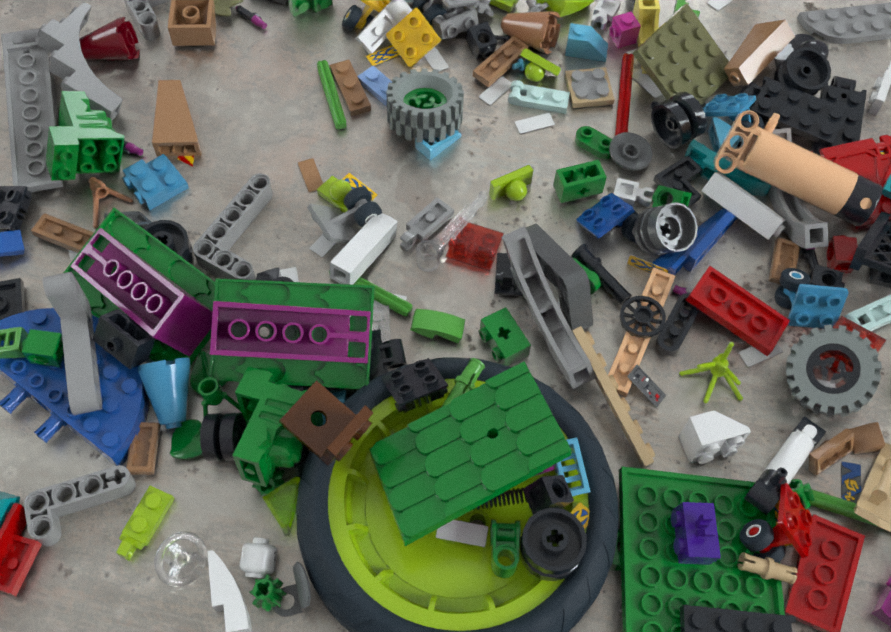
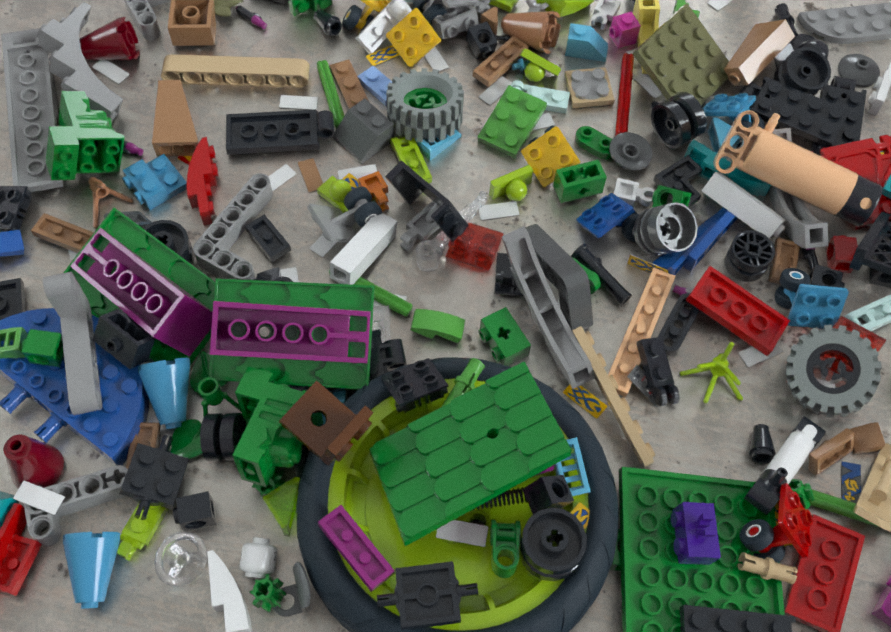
black wheel [619,296,666,339] -> none
white slope [678,410,751,464] -> none
none -> dark red cone [3,434,65,489]
none -> white sticker [13,481,65,515]
none -> dark azure cone [63,532,121,609]
none -> white sticker [92,60,129,84]
none -> black plate [119,435,189,520]
none -> tan beam [161,54,310,88]
none -> black brick [173,491,216,532]
none -> red slope [187,137,219,226]
none -> black hinge [226,109,335,155]
none -> black plate [245,214,291,262]
none -> white sticker [260,164,297,191]
none -> white sticker [279,95,318,109]
none -> black cone [313,9,342,36]
none -> magenta plate [318,505,395,592]
none -> dark grey slope [333,98,395,164]
none -> white sticker [338,164,377,180]
none -> orange plate [358,171,389,212]
none -> black plate [377,561,478,630]
none -> black panel [385,160,469,242]
none -> lime plate [390,134,432,183]
none -> bright green plate [477,85,547,159]
none -> white sticker [478,201,519,220]
none -> medium nougat slope [481,7,498,35]
none -> yellow plate [521,125,581,187]
none -> yellow sticker [563,384,607,419]
none -> black hinge [636,337,680,407]
none -> black wheel [724,230,775,282]
none -> black cone [749,424,776,464]
none -> black pin [774,3,798,41]
none -> dark grey dish [838,54,880,87]

